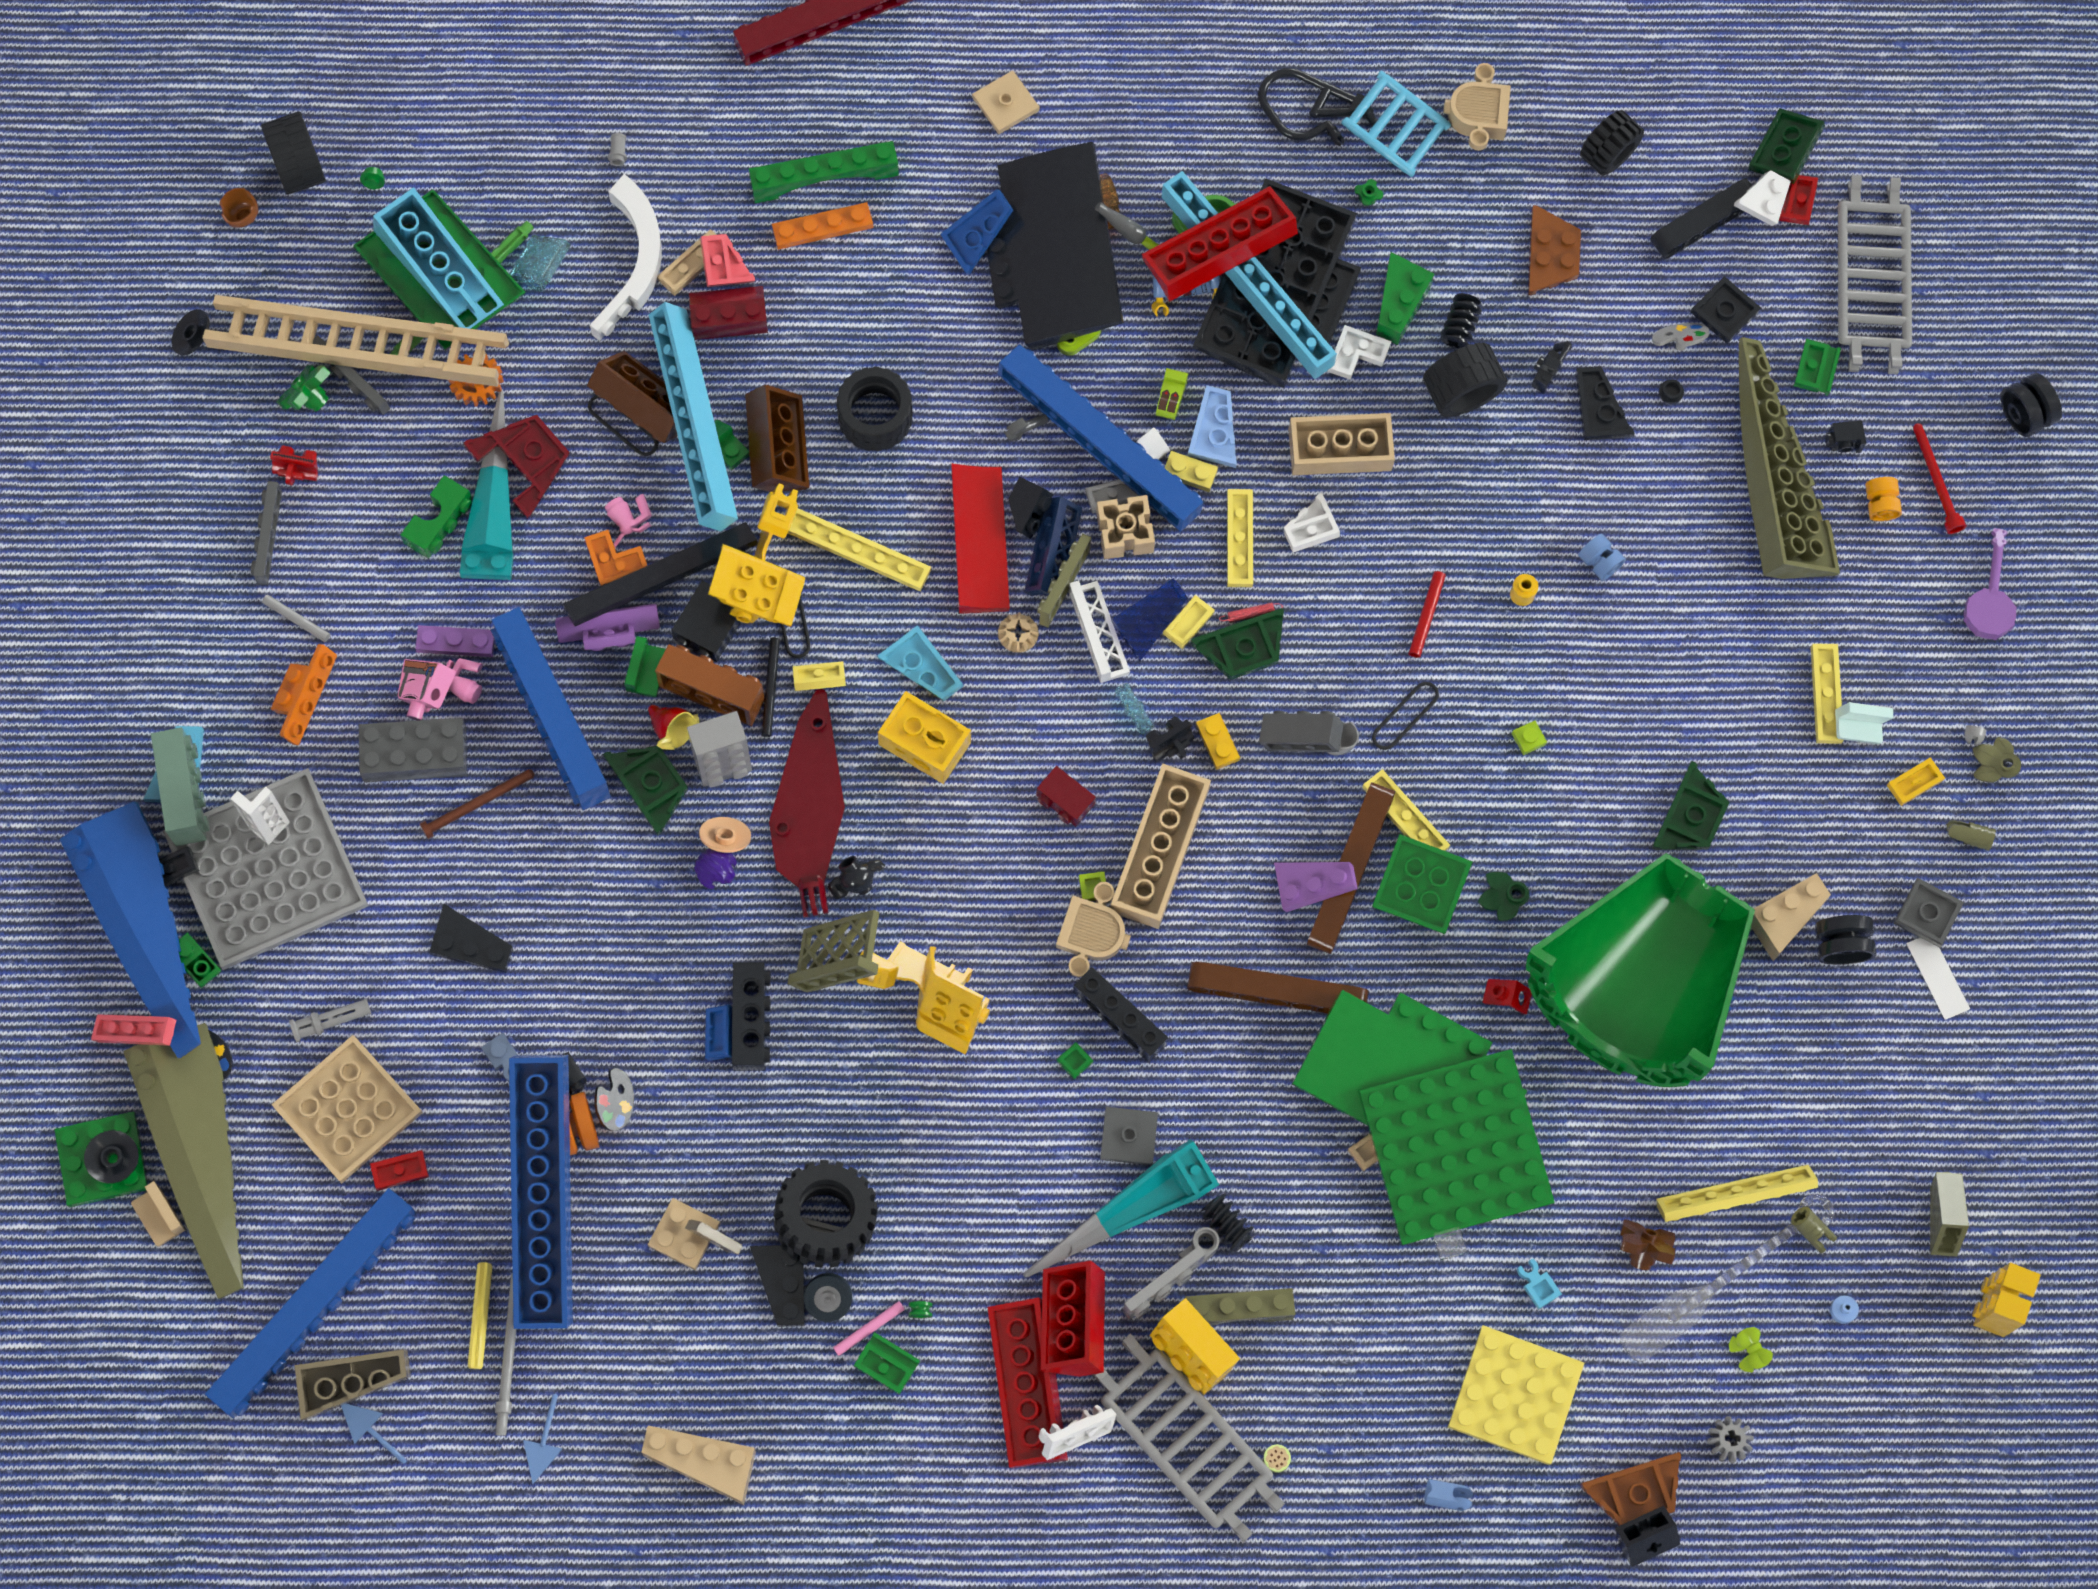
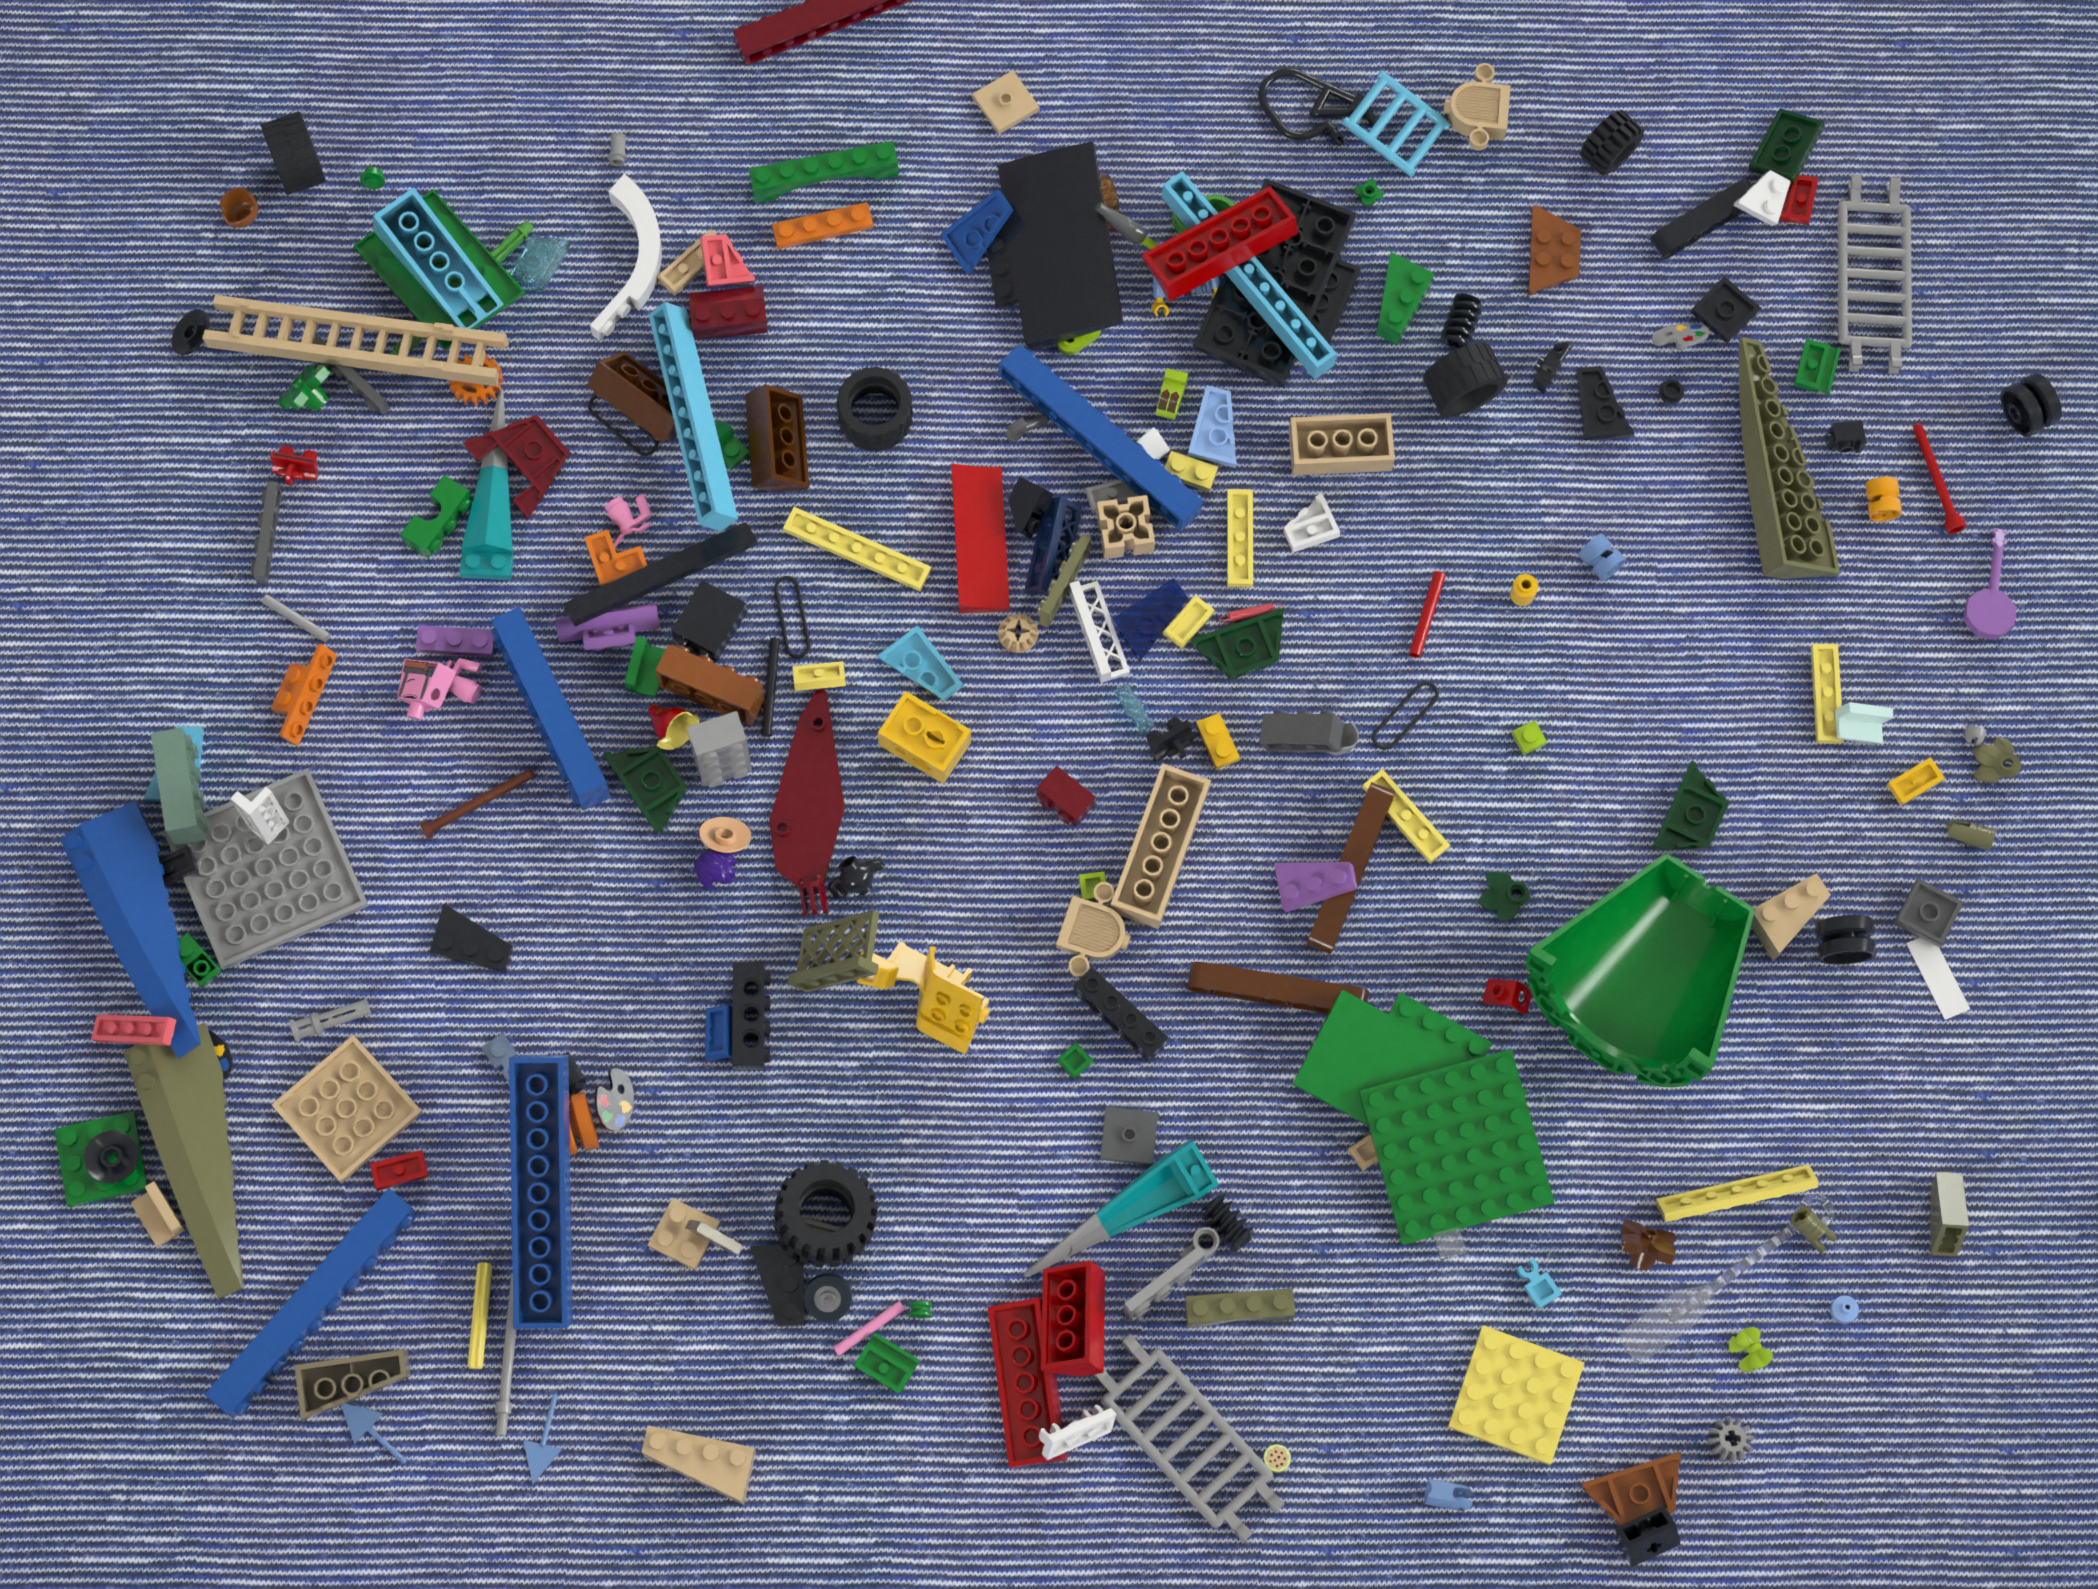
dark grey brick [359,718,468,783] -> none
yellow piece [708,483,805,627] -> none
yellow piece [1149,1298,1240,1396] -> none
white plate [1327,325,1391,380] -> none
green plate [1372,834,1473,934] -> none
yellow piece [1972,1262,2041,1337] -> none

